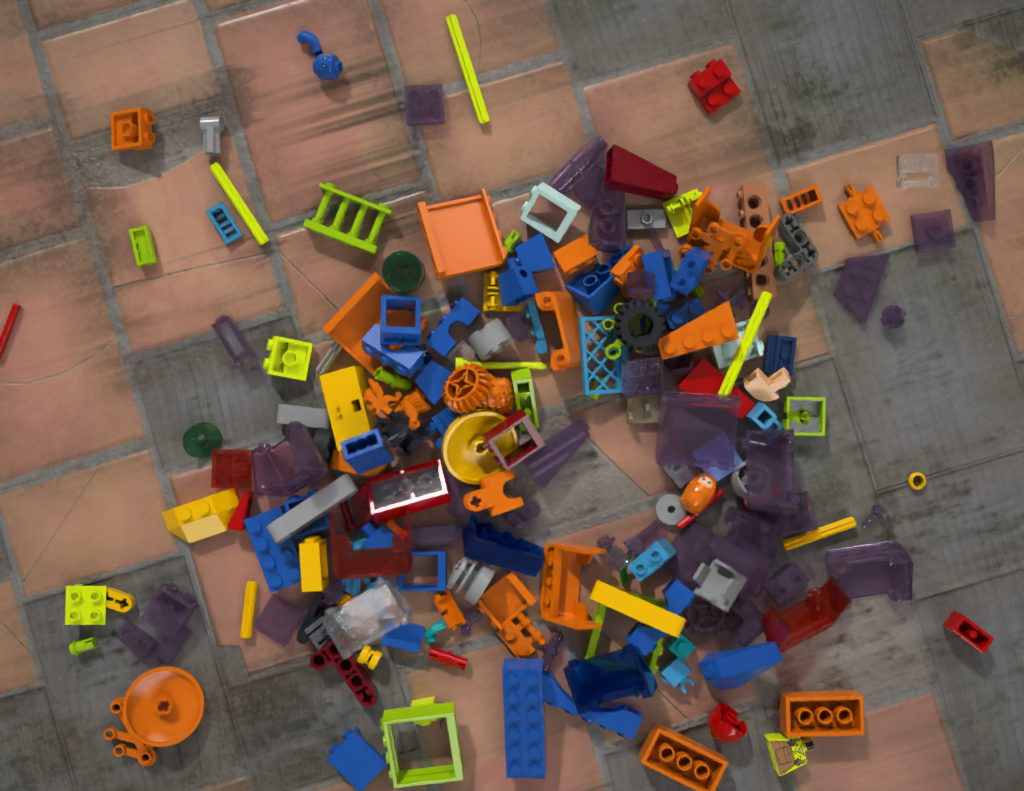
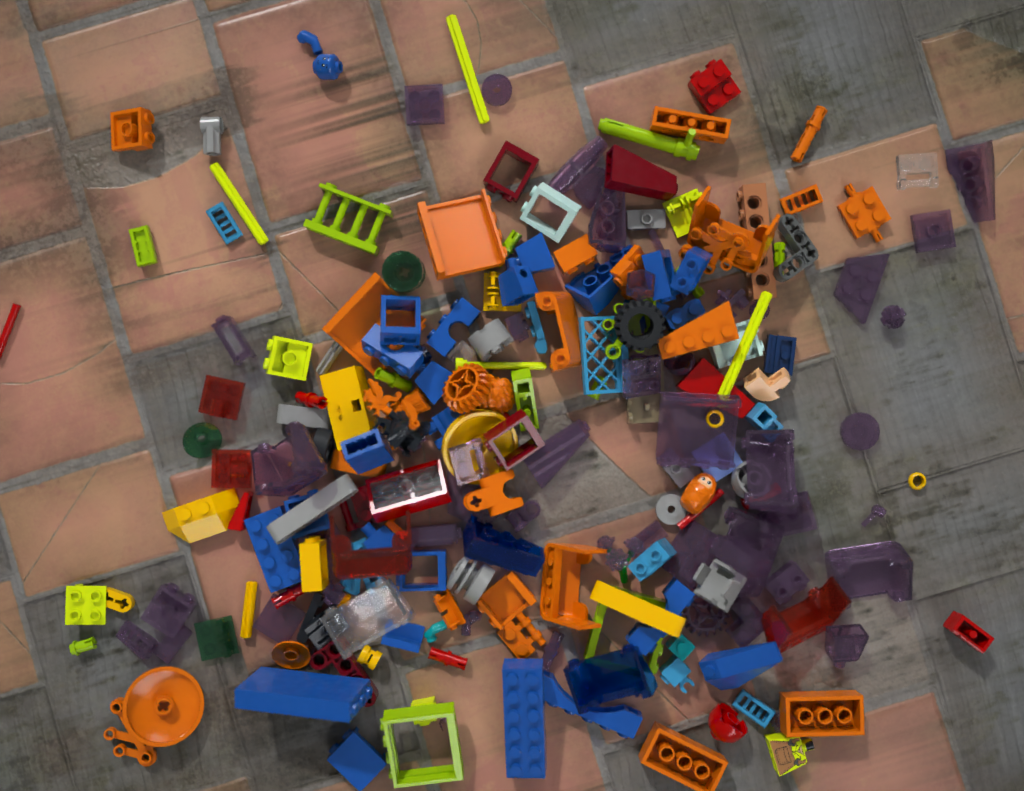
piece [782,397,826,436] -> none
yellow axle [782,517,856,551] -> none
none -> clear green hinge [194,615,240,661]
none -> clear red plate [198,375,246,420]
none -> blue brick [235,666,373,723]
none -> red pin [271,582,306,610]
none -> orange dish [271,641,311,669]
none -> red pin [295,391,328,409]
none -> plate [448,438,490,486]
none -> clear purple piece [482,74,512,106]
none -> dark red window [483,141,539,203]
none -> lime cylinder [598,117,700,161]
none -> orange brick [649,106,731,144]
none -> yellow piece [706,410,724,428]
none -> dark azure slope [732,689,776,728]
none -> orange pin [790,105,828,163]
none -> clear purple torso [825,624,869,668]
none -> clear purple tile [840,412,880,451]

